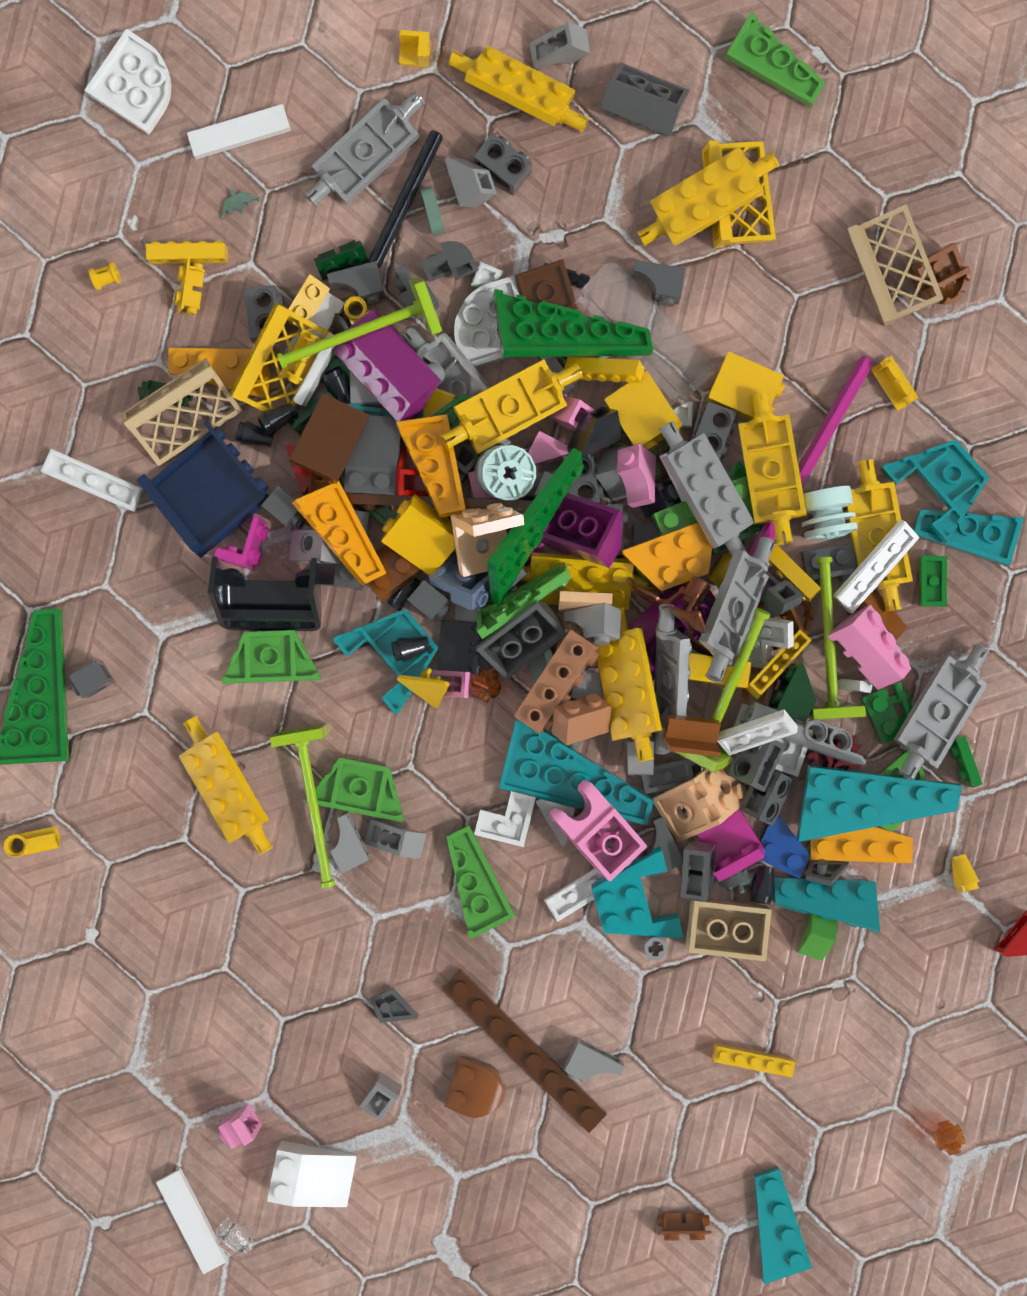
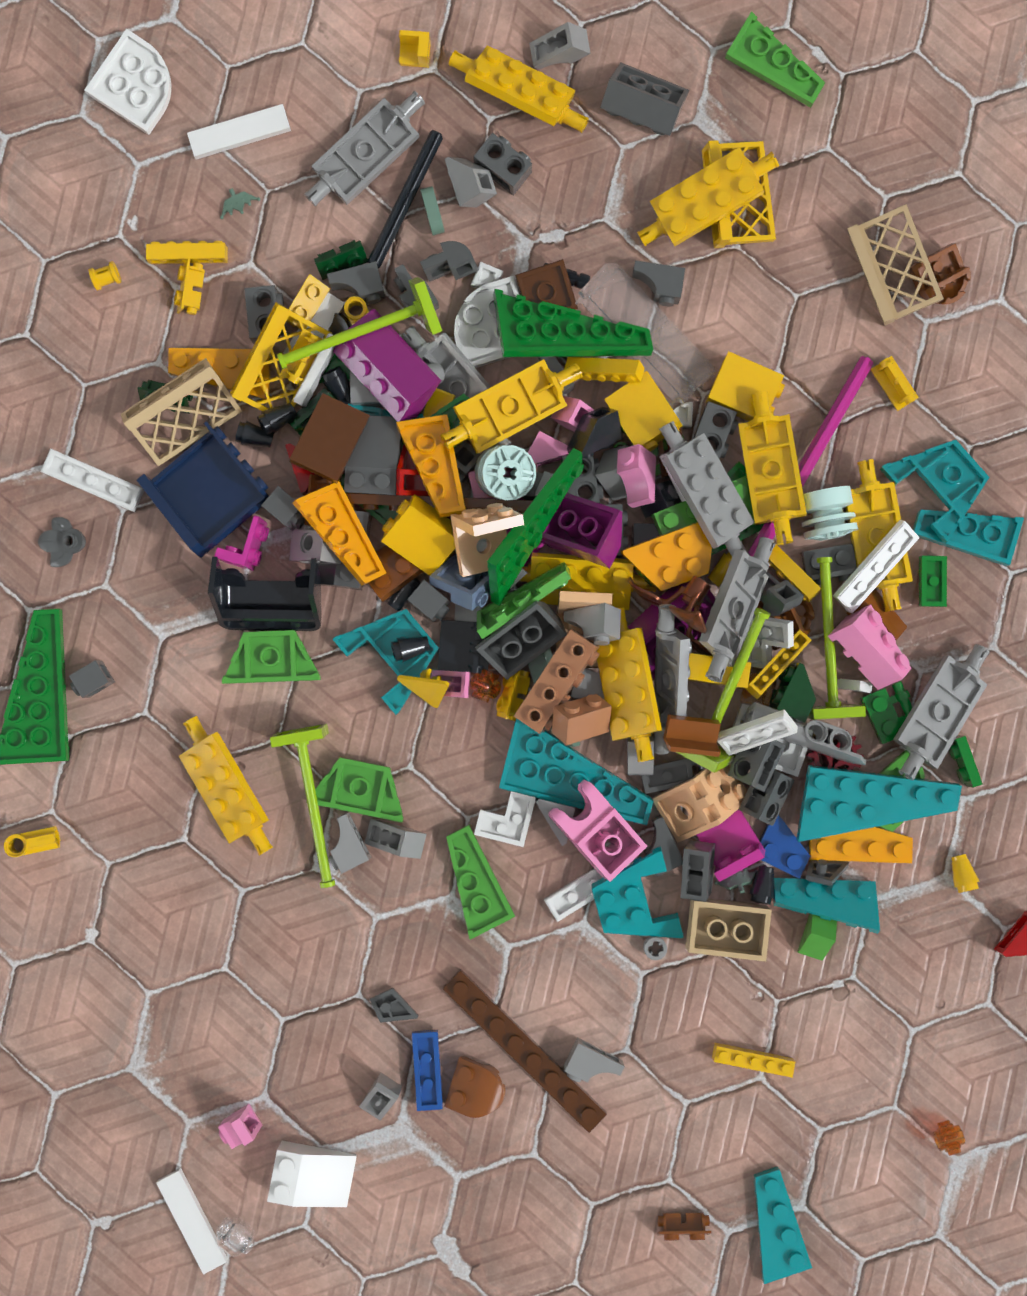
none -> dark grey plate [38,517,86,568]
none -> blue plate [412,1030,443,1111]
none -> yellow hinge [496,670,531,721]

